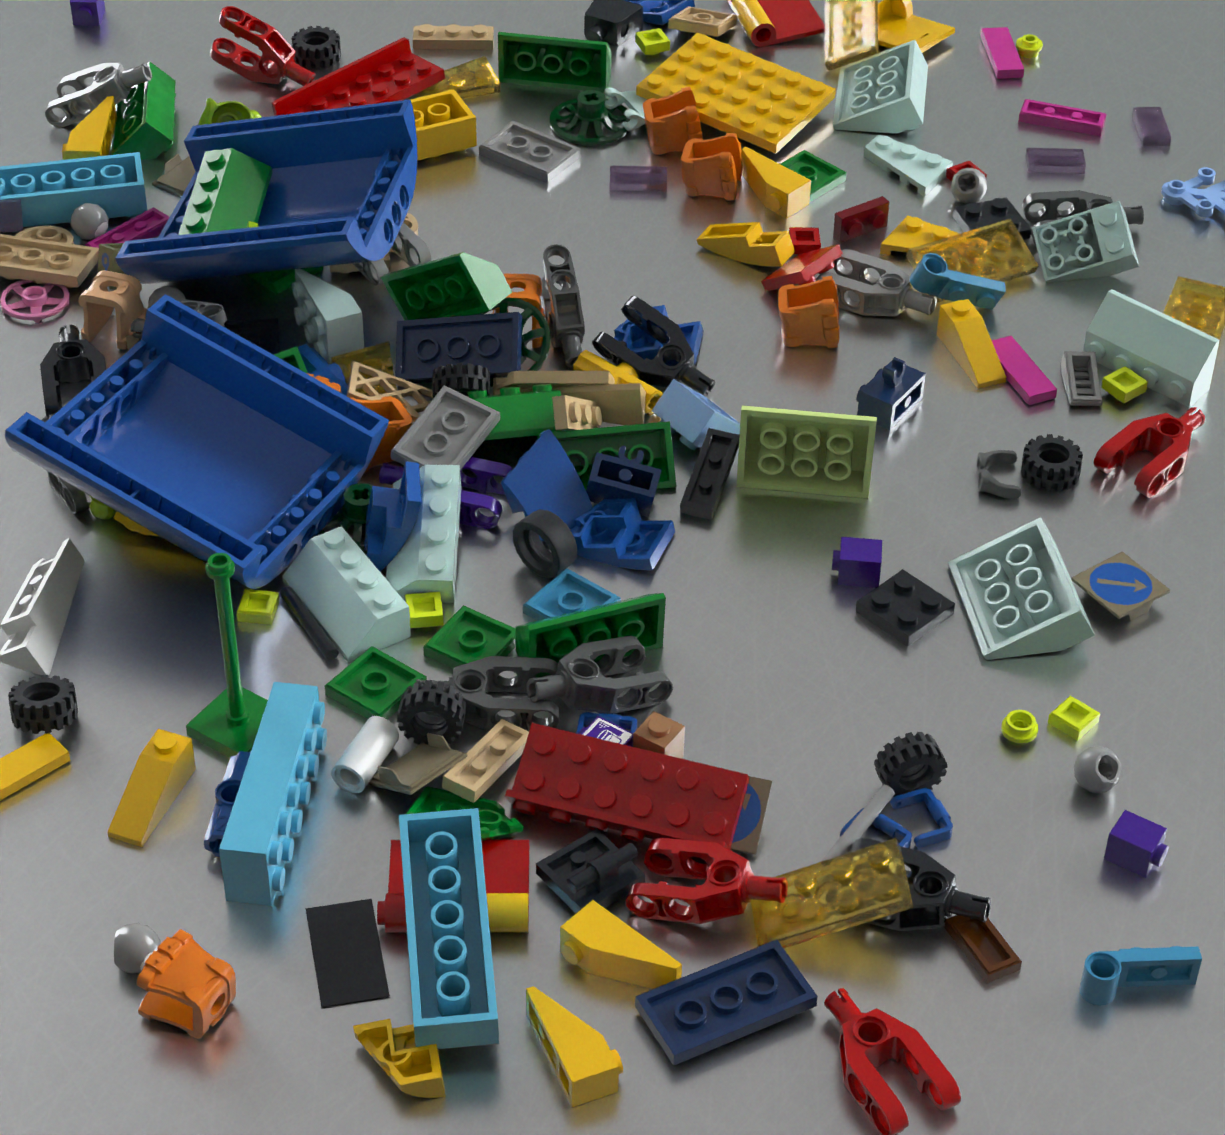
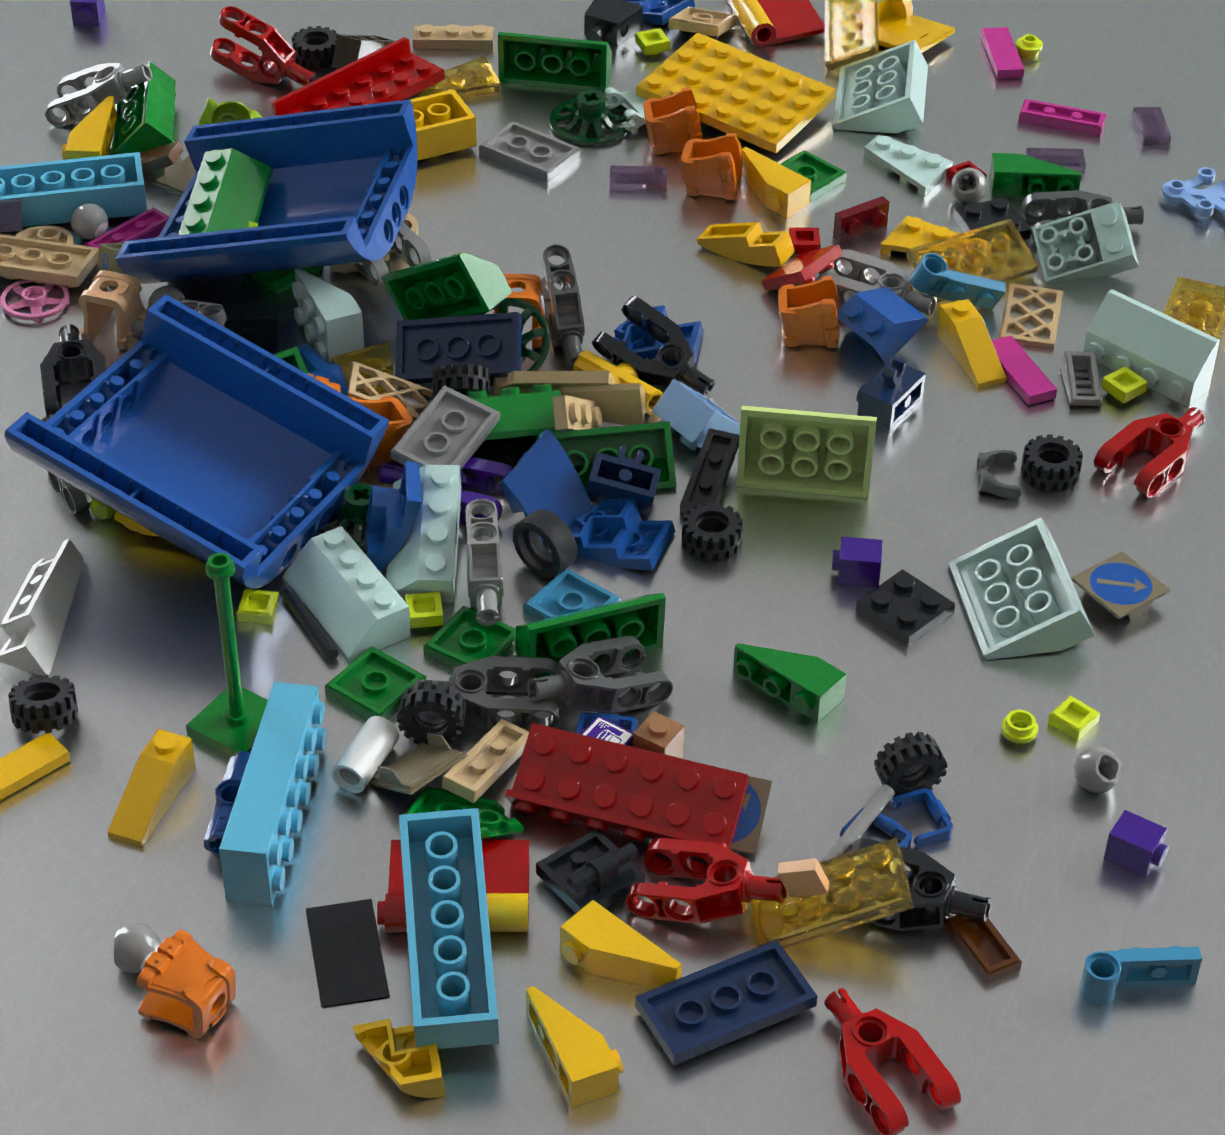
none -> reddish brown tile [140,140,184,174]
none -> dark brown slope [331,34,395,69]
none -> light grey piece [465,499,504,626]
none -> black tyre [682,502,743,562]
none -> green slope [733,643,847,723]
none -> light nougat tile [777,858,829,897]
none -> blue slope [837,287,929,365]
none -> green slope [989,153,1081,197]
none -> tan window [999,283,1063,349]

